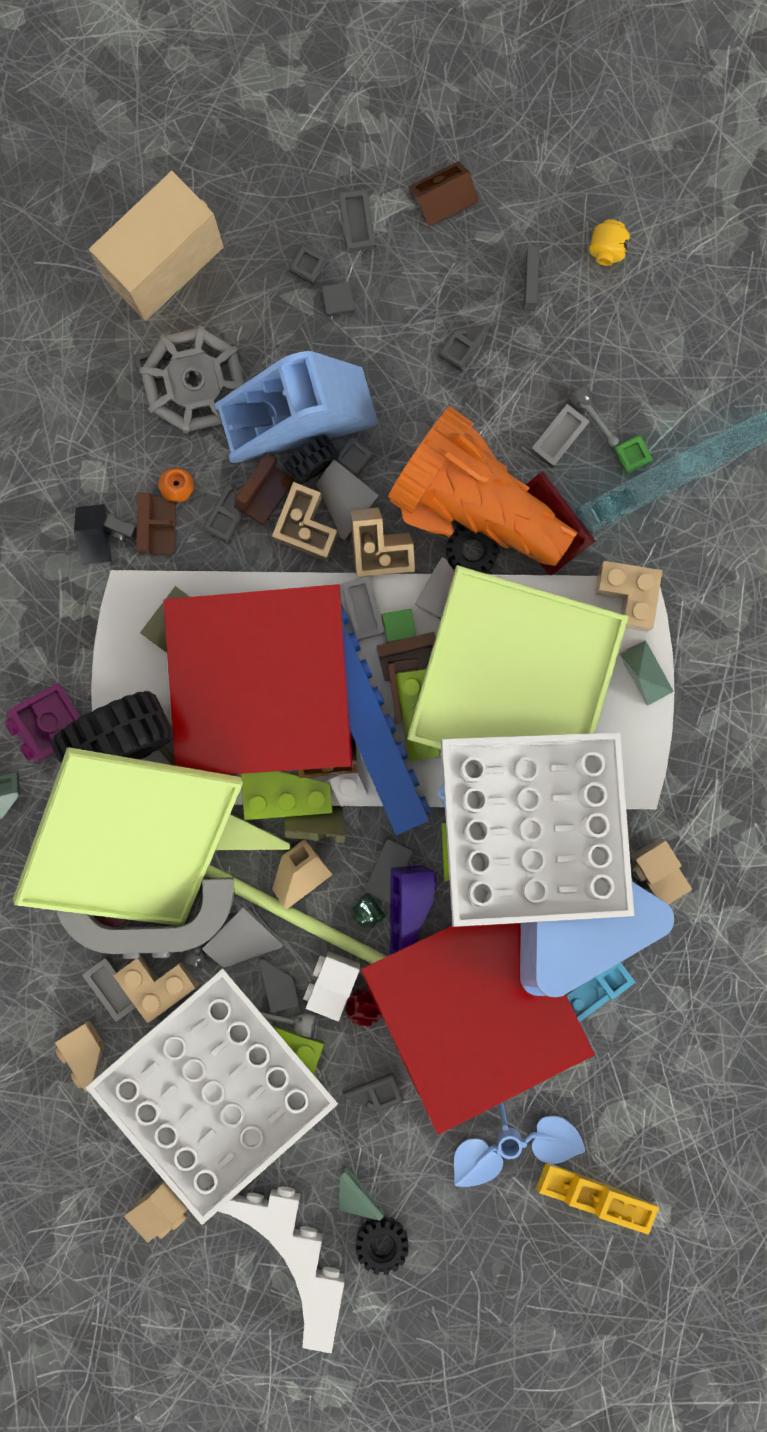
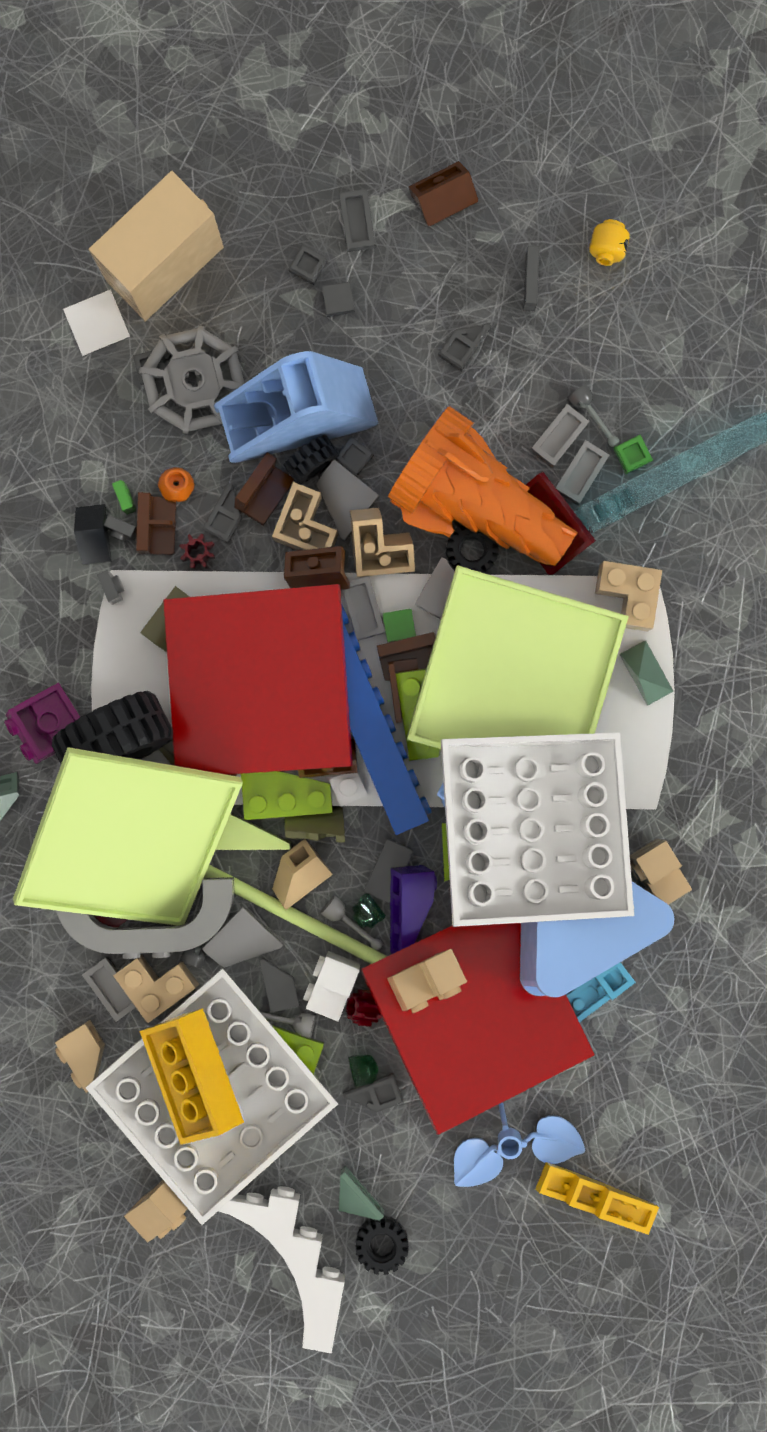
none -> white sticker [63,289,130,356]
none -> dark grey plate [97,570,125,605]
none -> bright green tile [112,480,136,515]
none -> yellow slope [140,1008,244,1145]
none -> dark red gear [179,533,215,570]
none -> reddish brown panel [284,546,350,590]
none -> light grey hinge [320,895,383,950]
none -> clear green plate [348,1055,378,1087]
none -> tan brick [387,949,467,1013]
none -> light grey tile [556,440,610,505]

